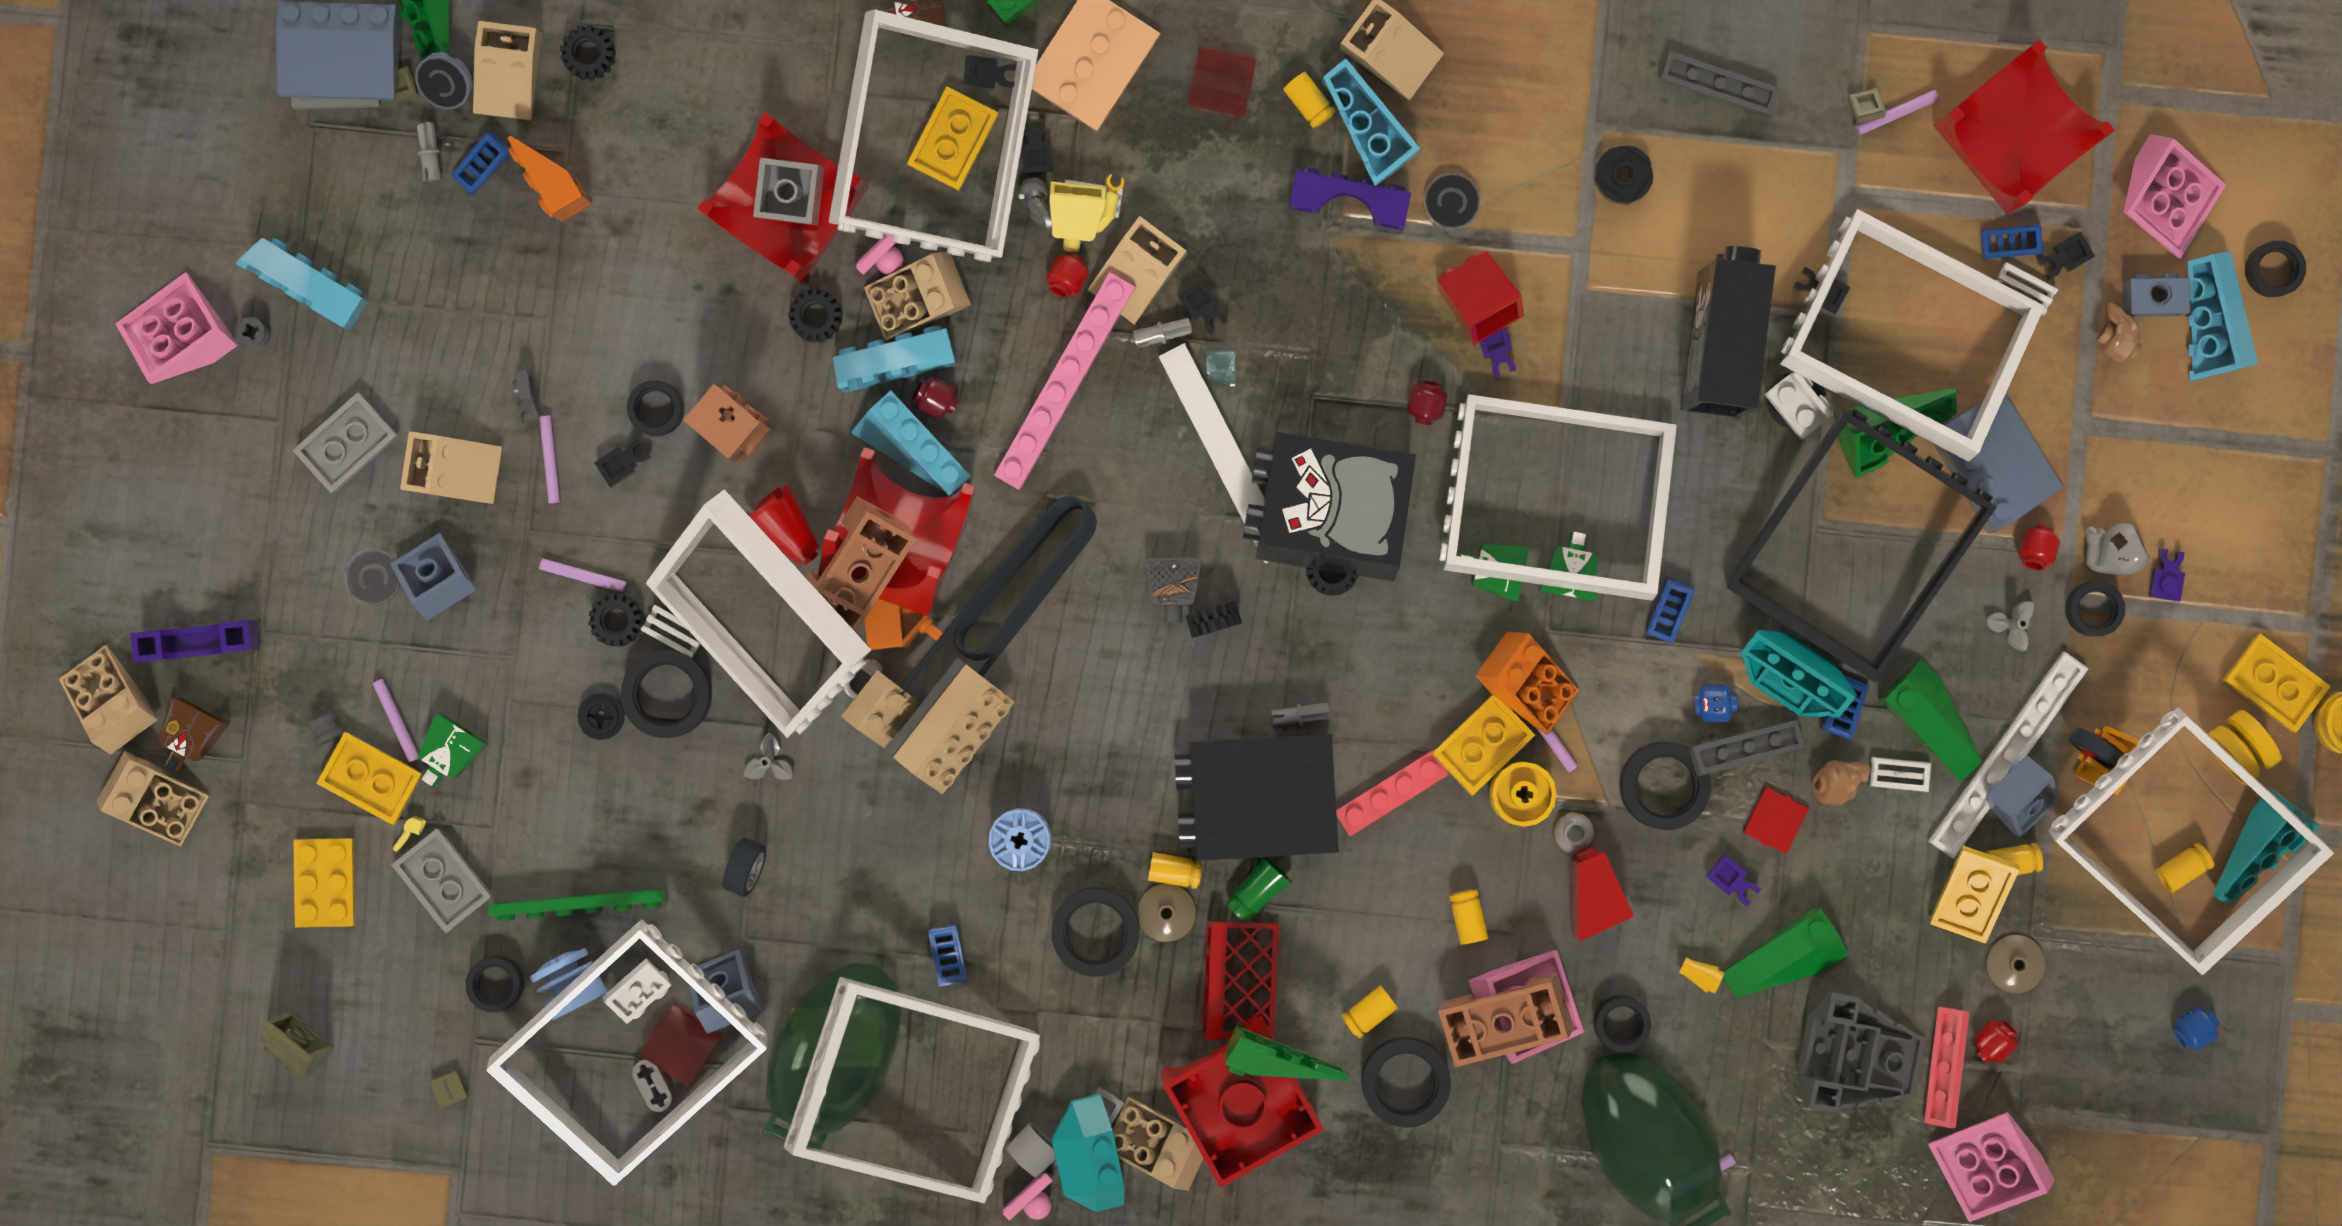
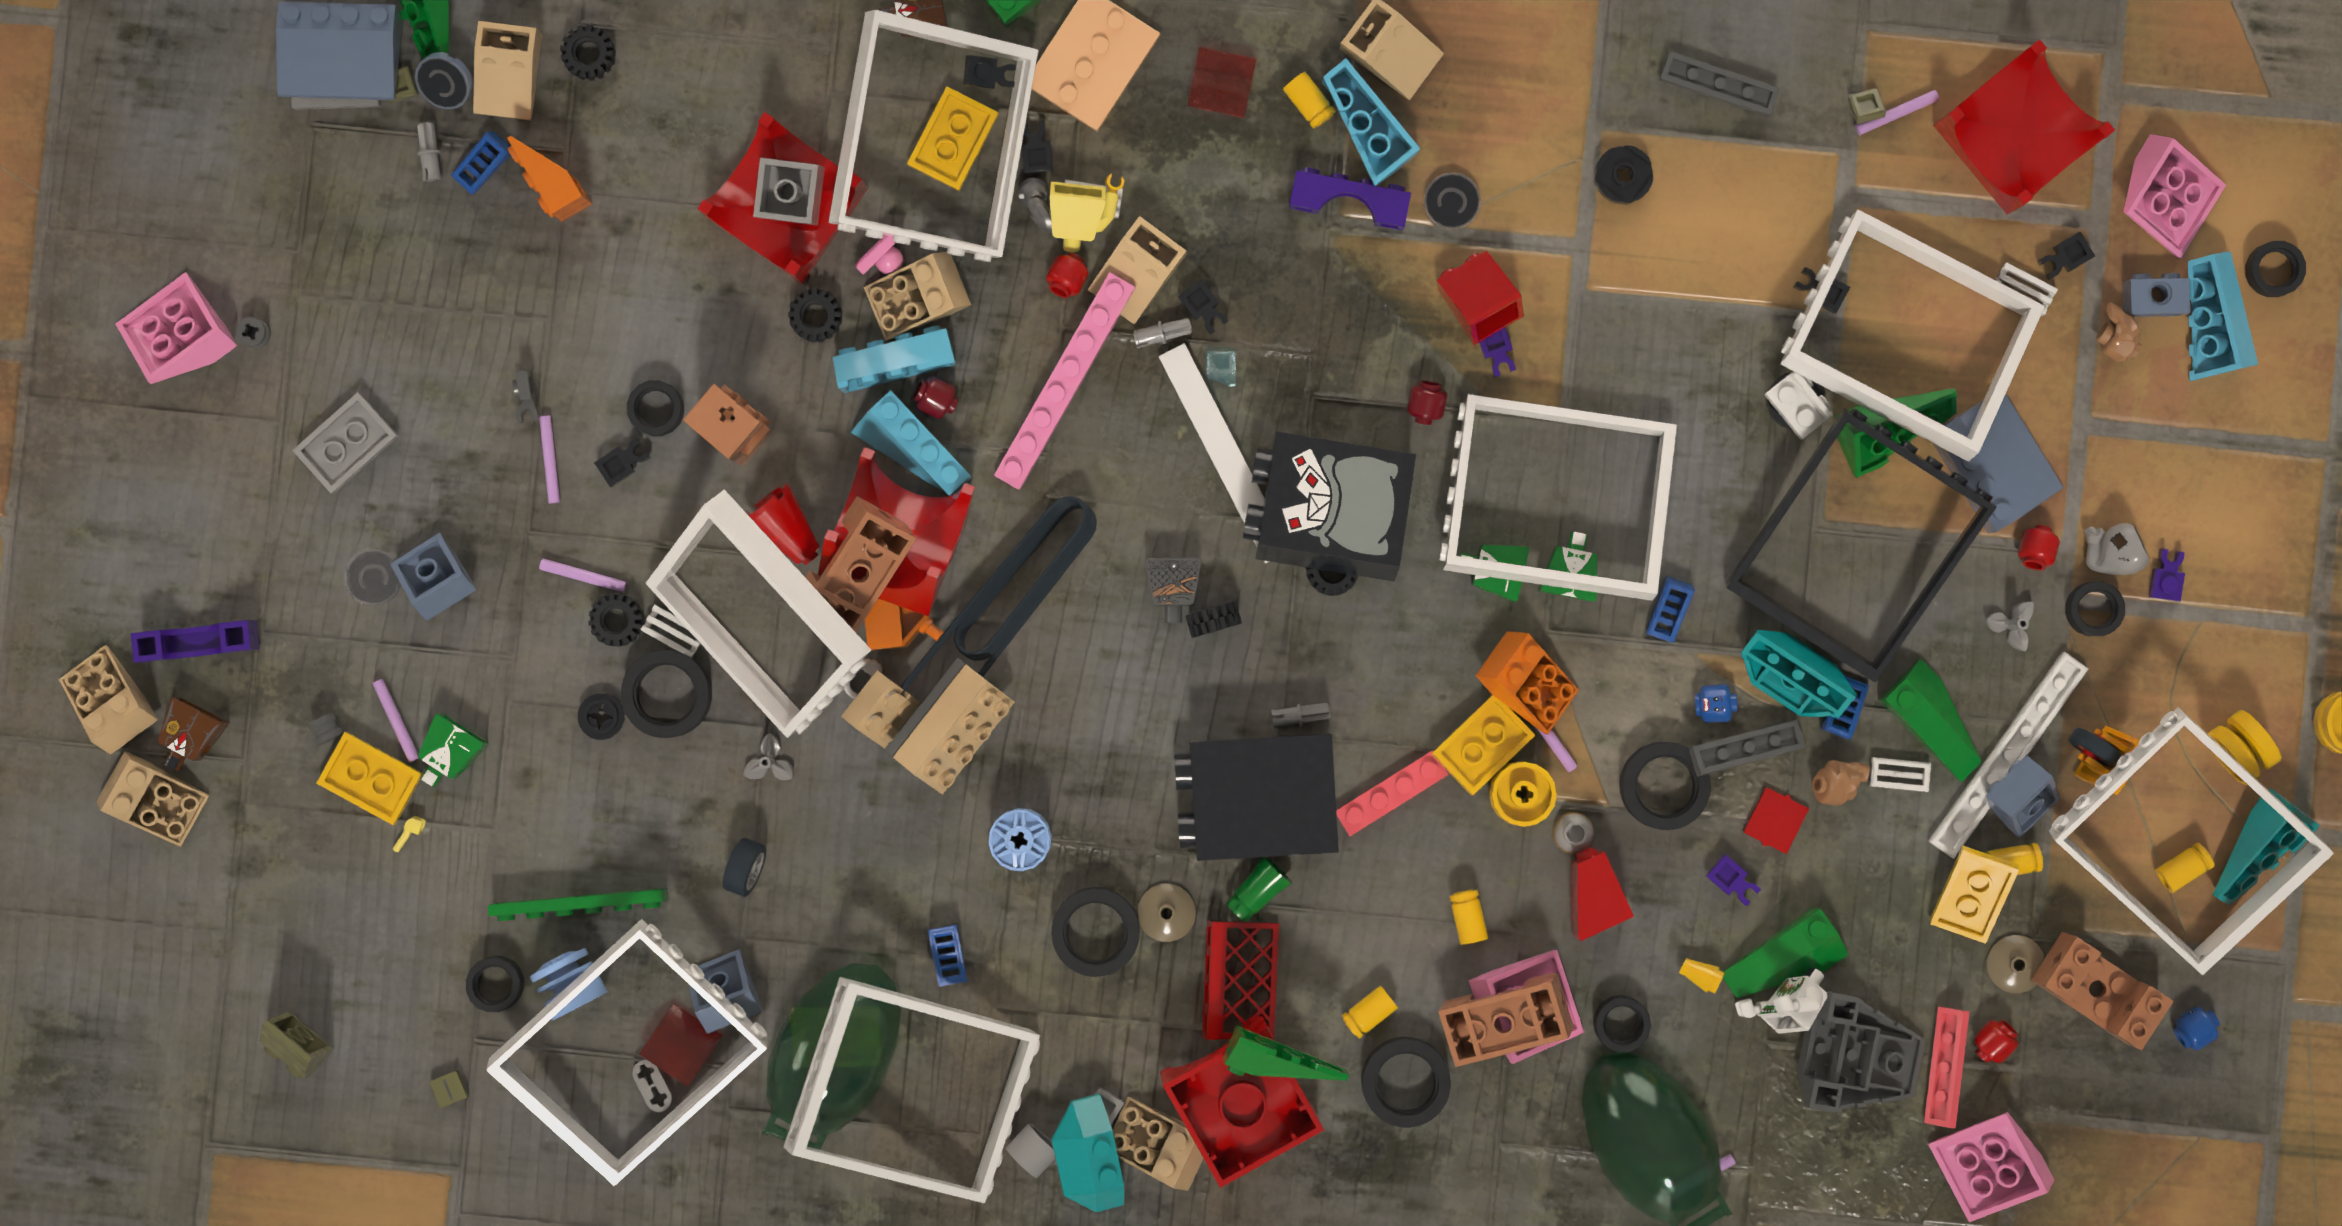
medium azure wedge [236,237,369,331] -> none
yellow plate [294,838,356,928] -> none
light grey plate [391,828,493,934] -> none
tan slope [400,431,503,504] -> none
white bracket [602,958,671,1024] -> none
bright pink tile [1003,1169,1054,1221] -> none
yellow piece [1148,852,1203,889] -> none
black brick [1680,246,1776,418] -> none
blue slope [1981,224,2043,259] -> none
yellow plate [2223,634,2331,733] -> none
none -> white torso [1735,967,1827,1034]
none -> nougat plate [2031,932,2174,1051]

